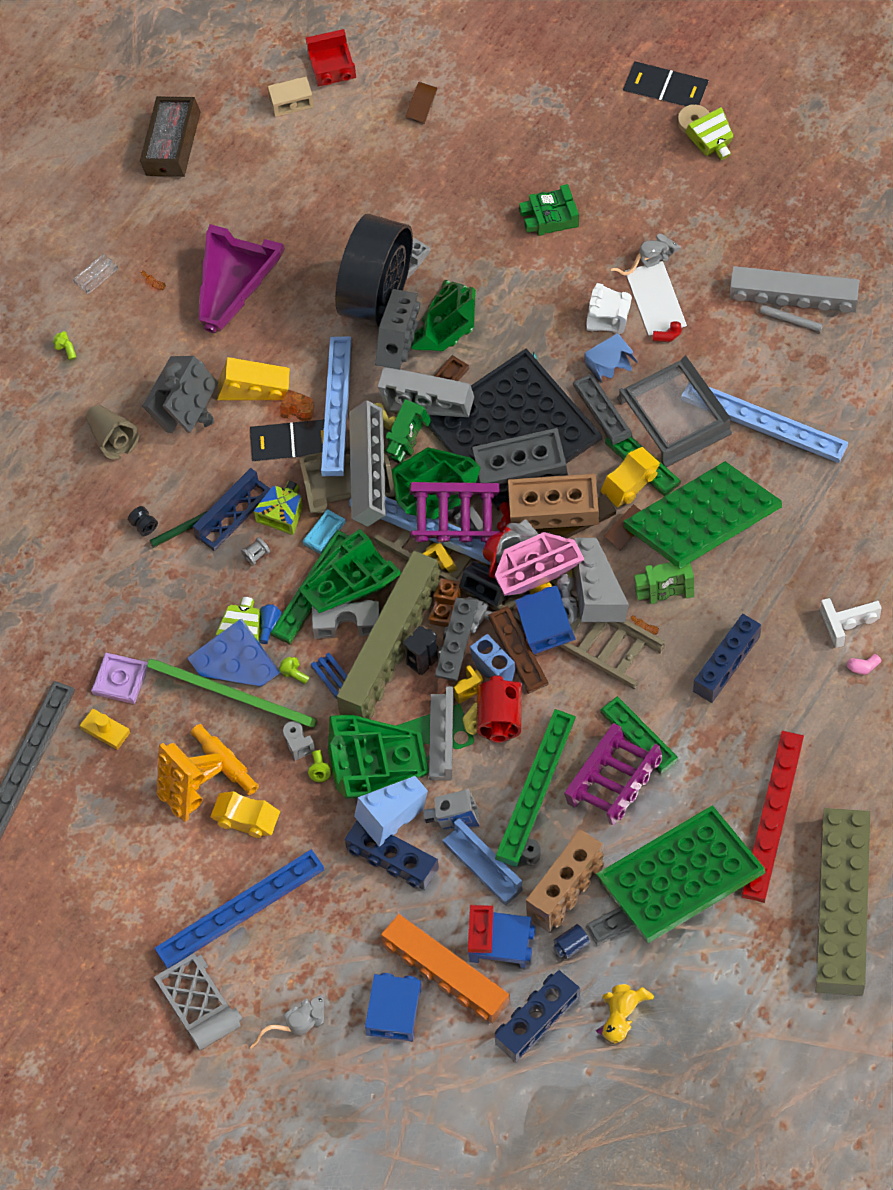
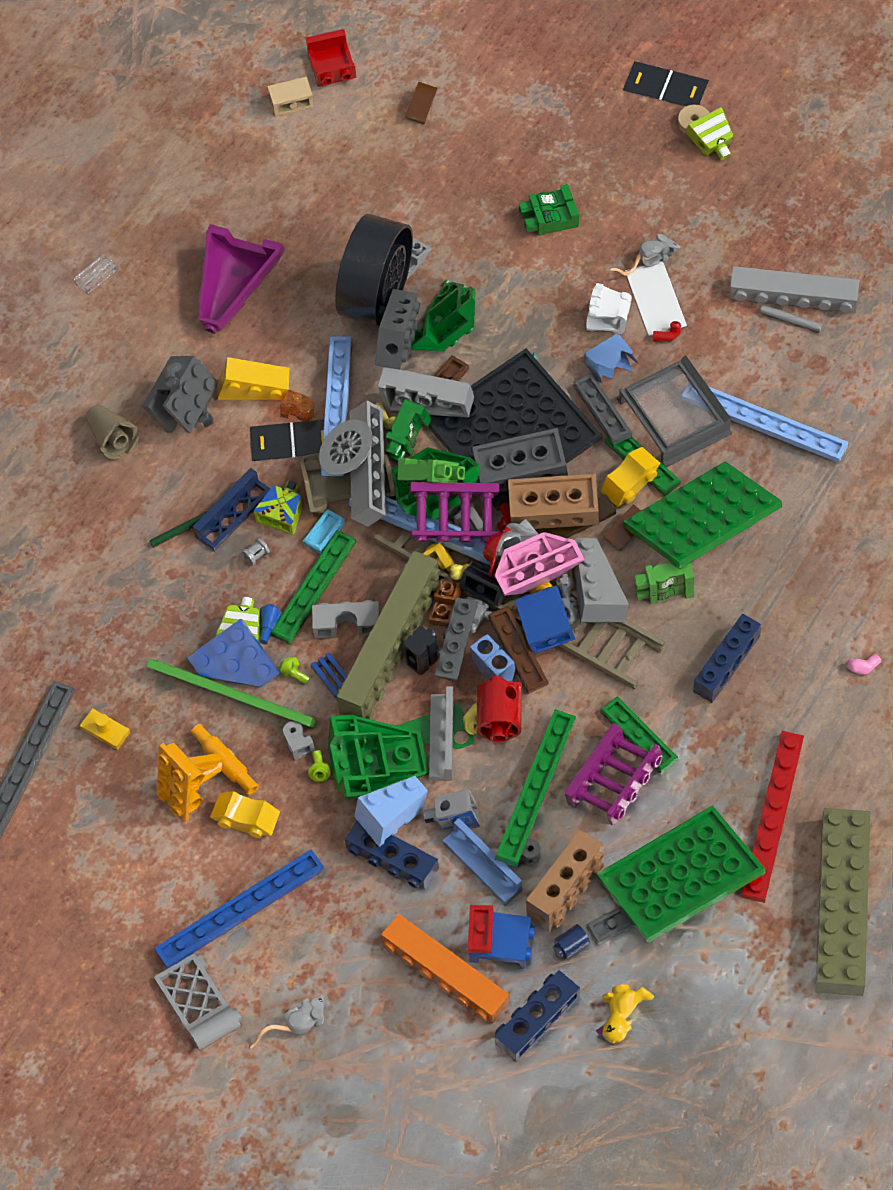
lime plate [53,331,76,360] -> none
lavender tile [92,653,148,704] -> none
black wheel [128,506,158,536] -> none
brick [140,96,201,177] -> none
clear orange piece [140,270,166,290] -> none
green wedge [298,529,402,613] -> none
blue panel [365,973,422,1042] -> none
yellow bracket [454,665,483,703] -> none
clear orange piece [631,615,659,635] -> none
white bracket [820,598,882,648] -> none
none -> light grey piece [319,419,372,475]
none -> bright green hips [398,458,465,483]
none -> light yellow arm [450,563,470,580]

